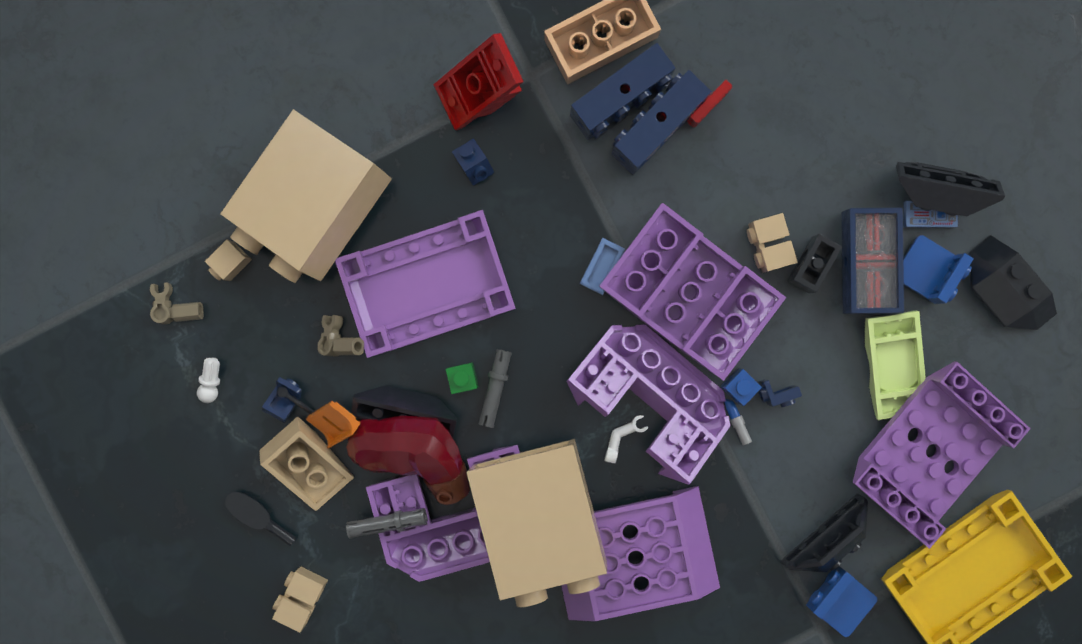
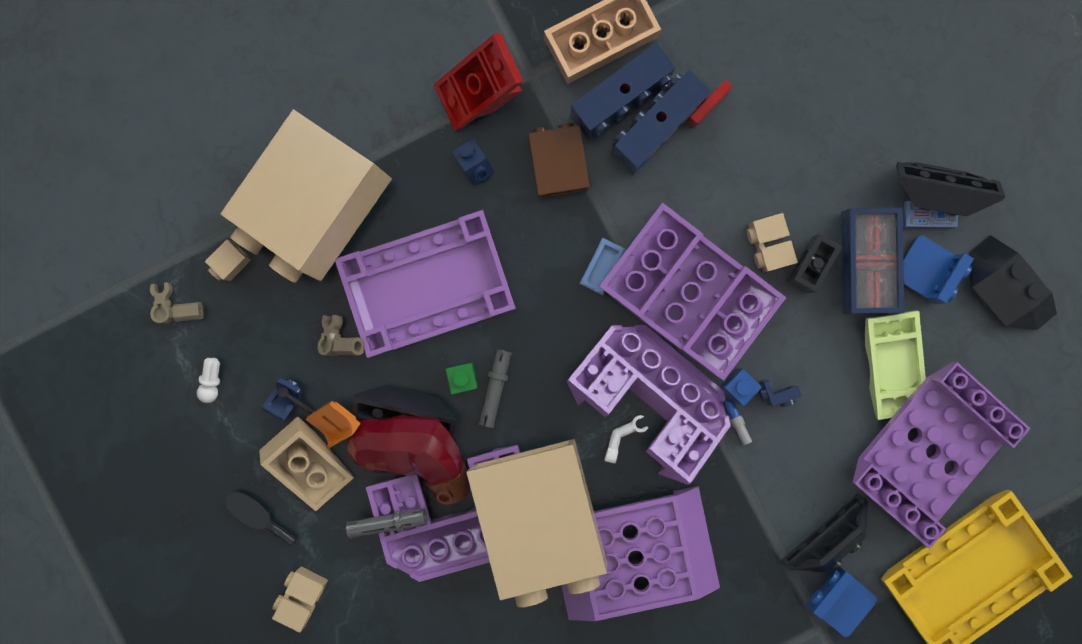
none -> reddish brown brick [529,123,590,198]

